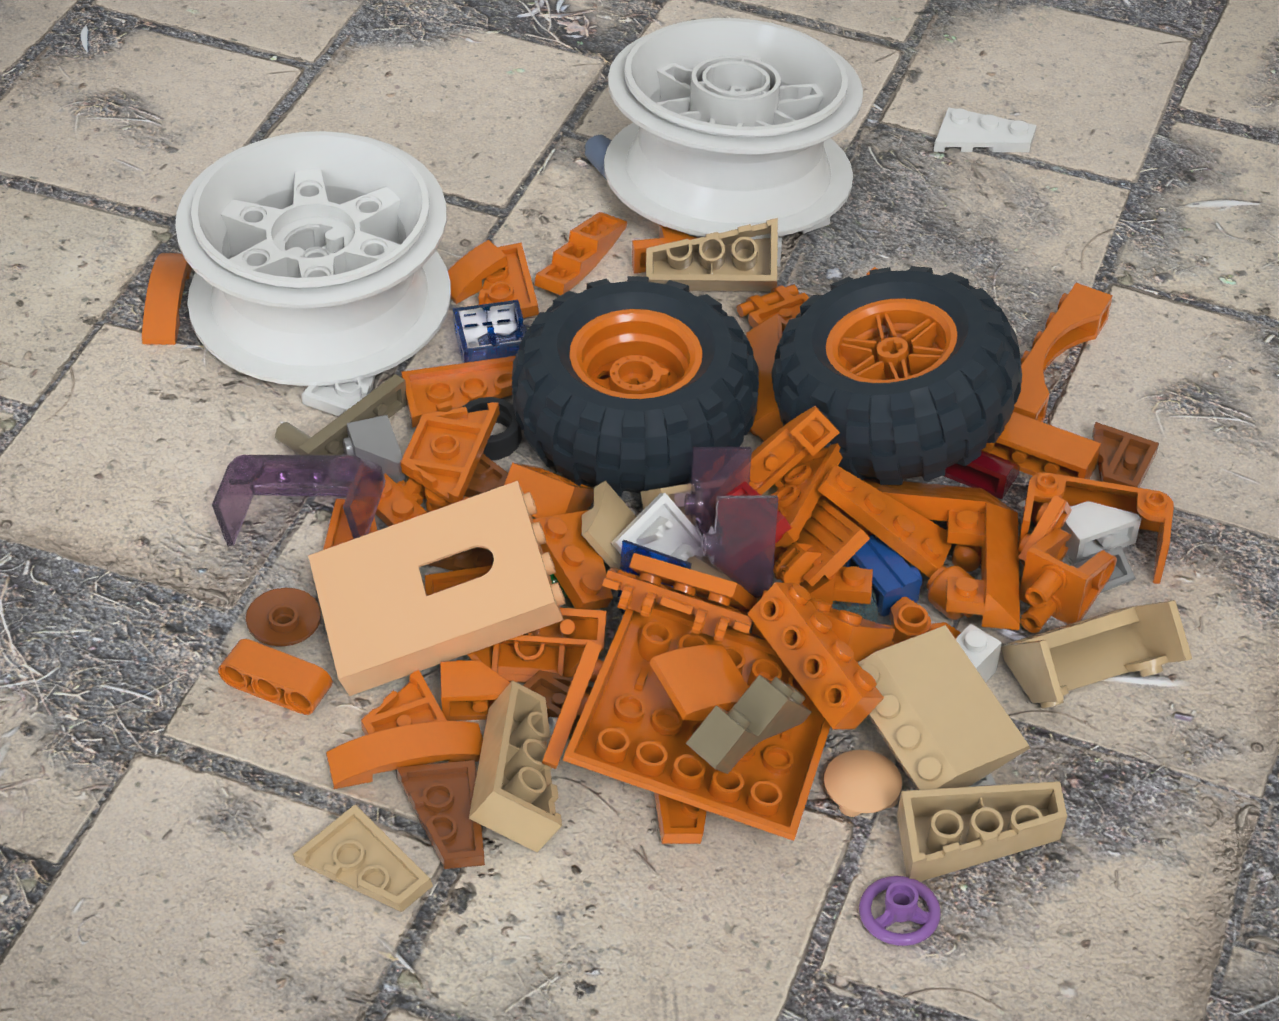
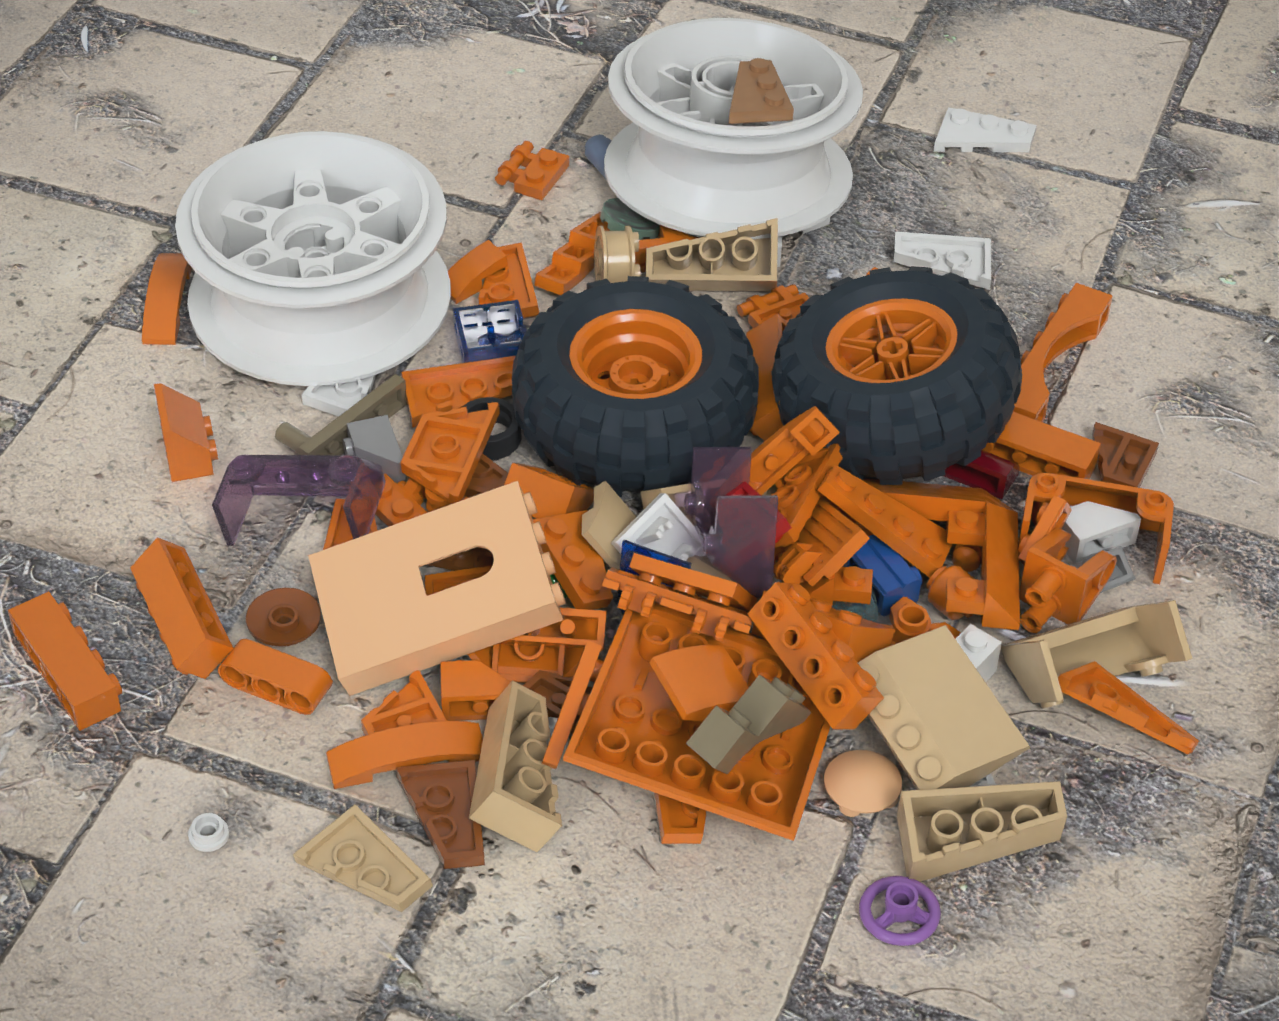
none -> orange brick [8,591,122,731]
none -> orange brick [130,537,234,679]
none -> orange slope [154,383,218,482]
none -> white plate [188,813,229,852]
none -> orange plate [495,141,569,200]
none -> tan wheel [594,226,641,283]
none -> sand green tile [600,198,660,240]
none -> medium nougat wing [729,58,794,124]
none -> white wing [893,232,991,290]
none -> orange wing [1058,661,1199,755]

